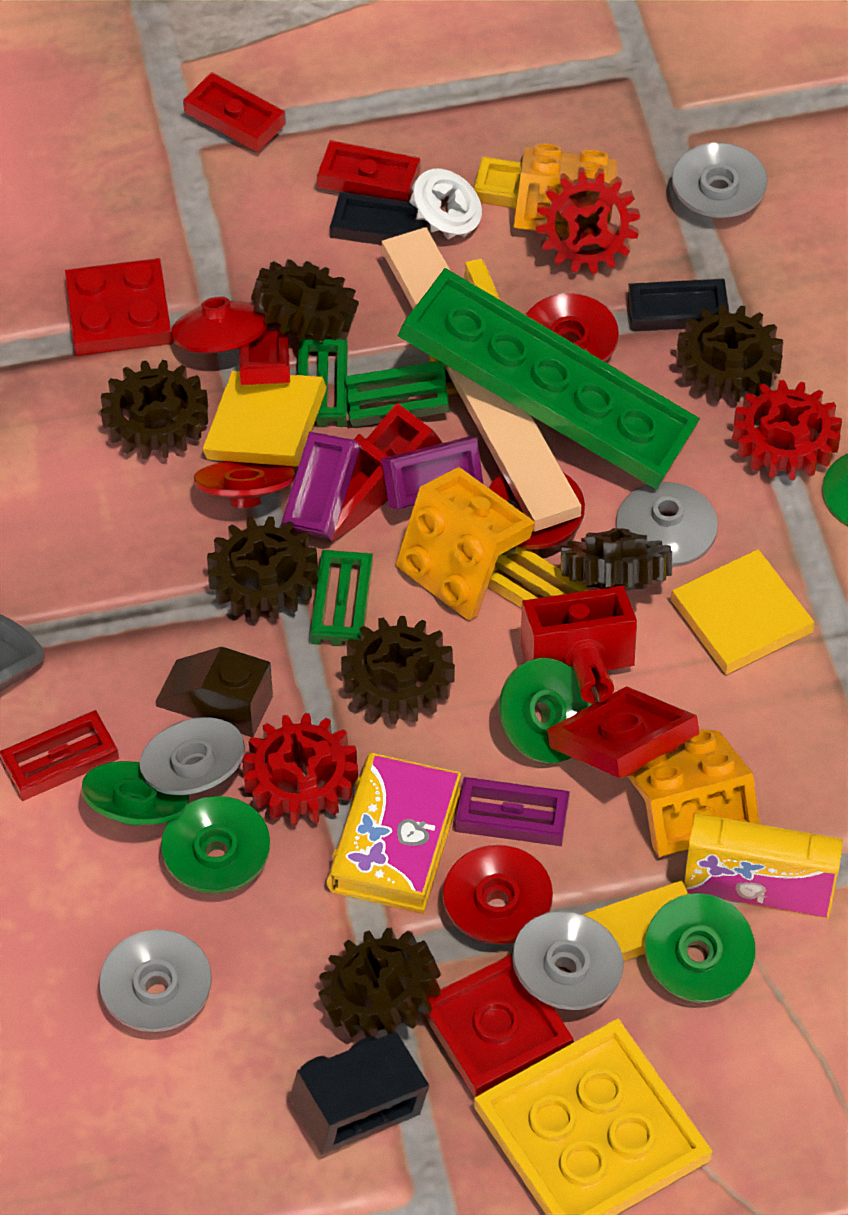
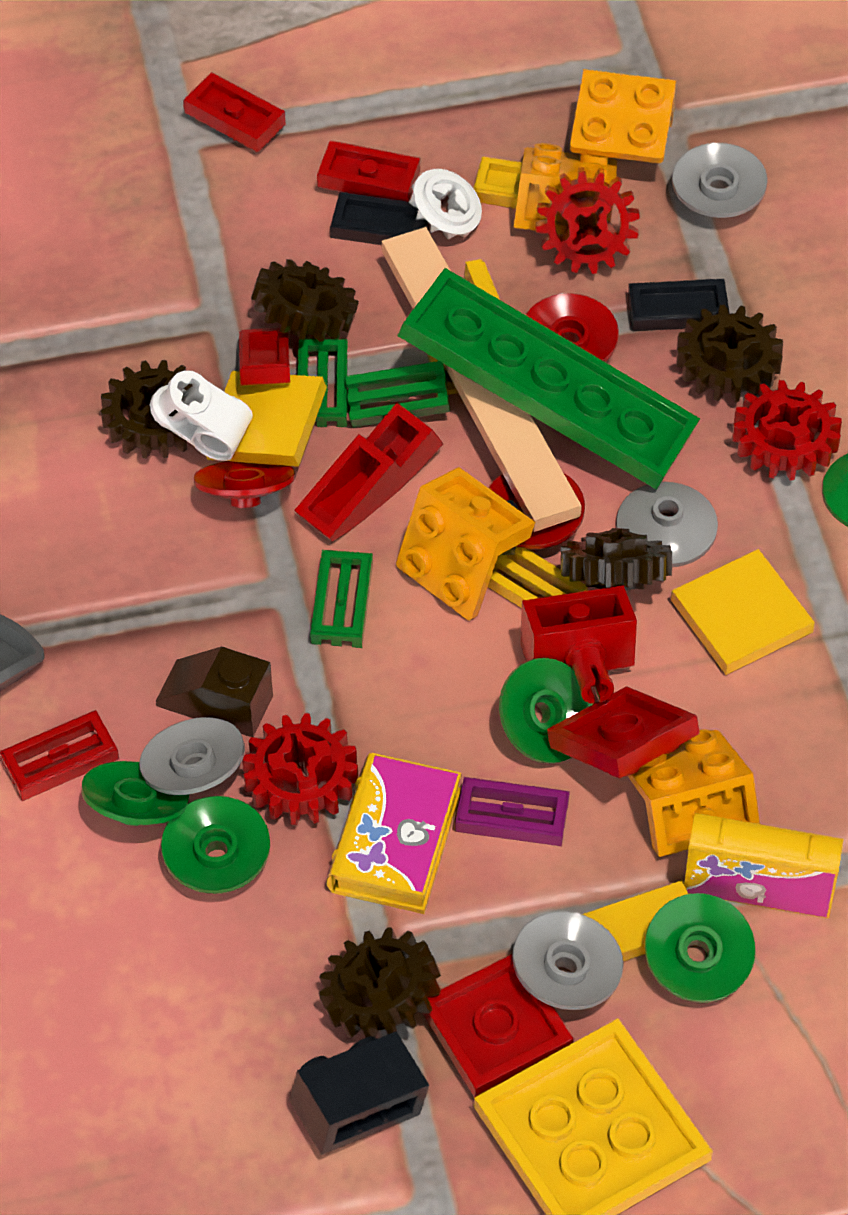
red plate [65,258,173,356] -> none
light grey dish [100,930,212,1032] -> none
red dish [171,297,268,353] -> none
dark brown gear [207,516,318,621] -> none
magenta tile [281,432,361,540] -> none
dark brown gear [341,616,455,724] -> none
magenta tile [382,437,484,510] -> none
red dish [443,845,553,944] -> none
none -> white piece [150,371,253,461]
none -> light orange bracket [570,69,676,163]

